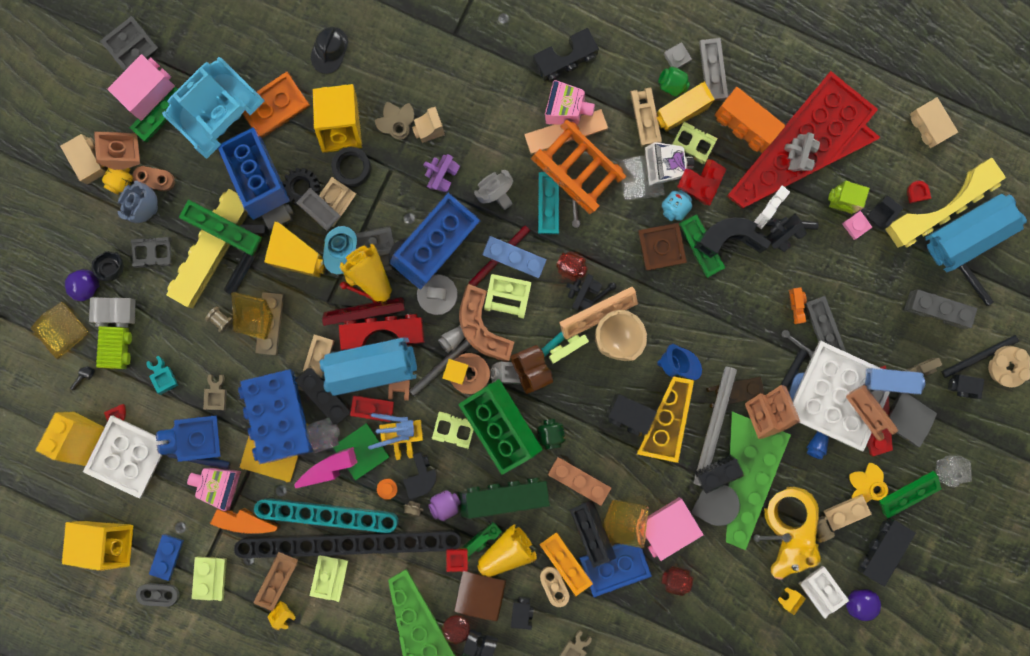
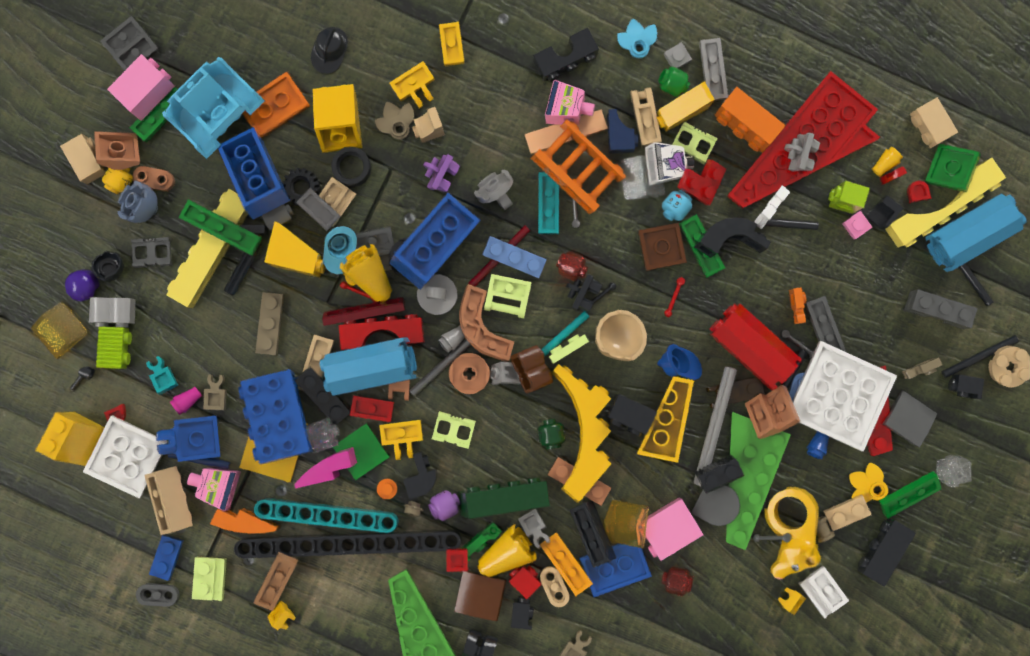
yellow slope [62,521,134,571] -> none
dark tan bush [205,306,233,333] -> none
clear yellow slope [231,292,273,340] -> none
yellowish green plate [310,555,349,602] -> none
medium blue plant [368,413,414,450] -> none
clear red head [442,615,470,644] -> none
yellow tile [443,359,469,384] -> none
green brick [458,379,543,475] -> none
light nougat tile [559,287,638,339] -> none
black hips [767,213,807,252] -> none
nougat hinge [845,384,898,441] -> none
dark purple hair [846,589,881,621] -> none
medium blue brick [865,368,925,394] -> none
none -> tan brick [144,466,193,535]
none -> dark pink cone [170,387,202,415]
none -> yellow hinge [389,61,435,108]
none -> yellow plate [439,22,465,66]
none -> red brick [509,565,541,599]
none -> light grey plate [518,509,550,549]
none -> yellow arch [552,364,611,503]
none -> dark blue arch [607,109,638,154]
none -> medium azure plate [617,19,657,58]
none -> red hinge [664,277,685,317]
none -> red brick [709,303,802,390]
none -> yellow cone [872,147,903,177]
none -> red tile [880,167,907,185]
none -> green tile [925,144,981,192]

